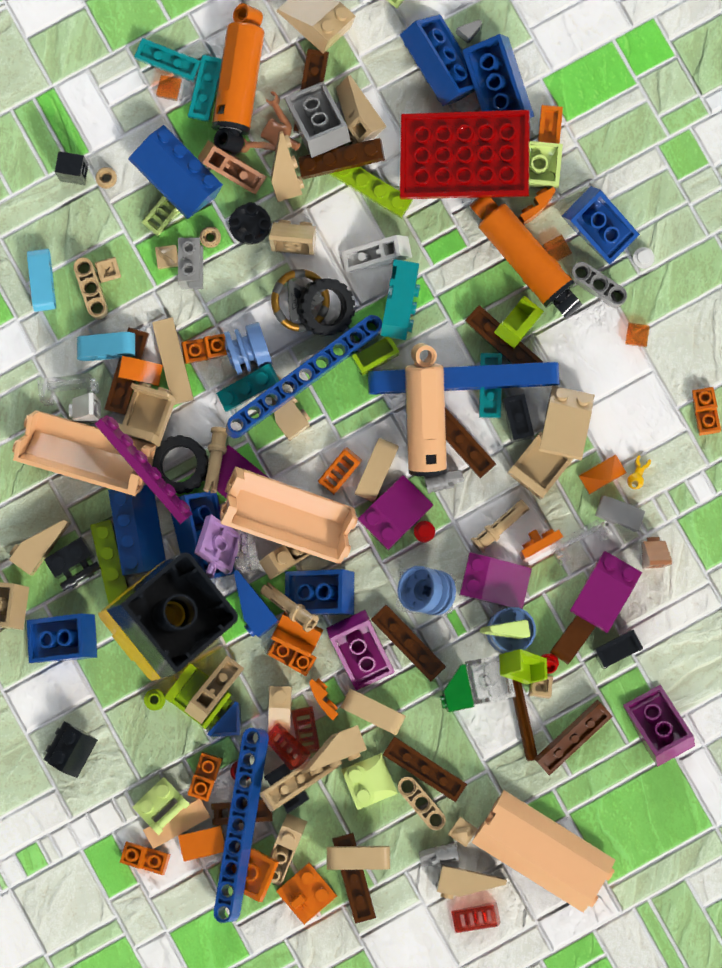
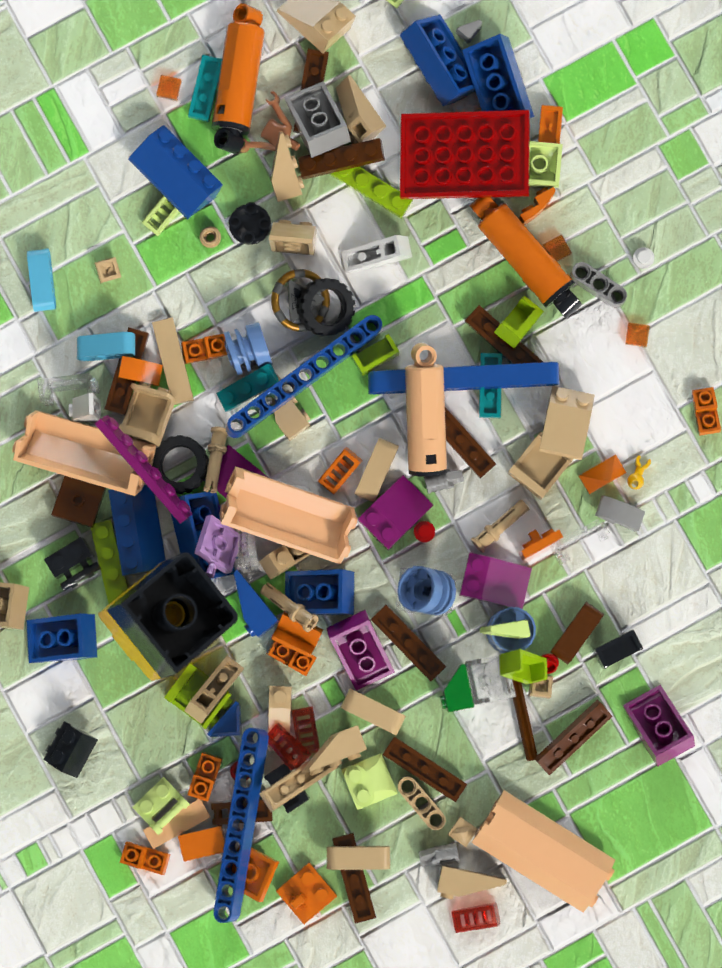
tan slope [9,520,70,576] -> none
black panel [55,152,89,185] -> none
tan beam [74,257,108,320] -> none
tan plate [95,167,117,189] -> none
teal plate [134,38,201,82] -> none
lime plate [144,689,166,711] -> none
tan tile [155,245,178,270] -> none
light grey panel [178,238,204,289] -> none
nougat slope [198,140,266,195] -> none
tan slope [270,814,308,886] -> none
orange slope [309,678,339,720] -> none
teal wedge [381,259,420,340] -> none
black panel [502,394,534,443] -> none
blue slope [561,186,640,265] -> none
magenta slope [570,551,642,633] -> none
nougat slope [641,537,672,569] -> none
none -> reddish brown plate [51,476,106,528]

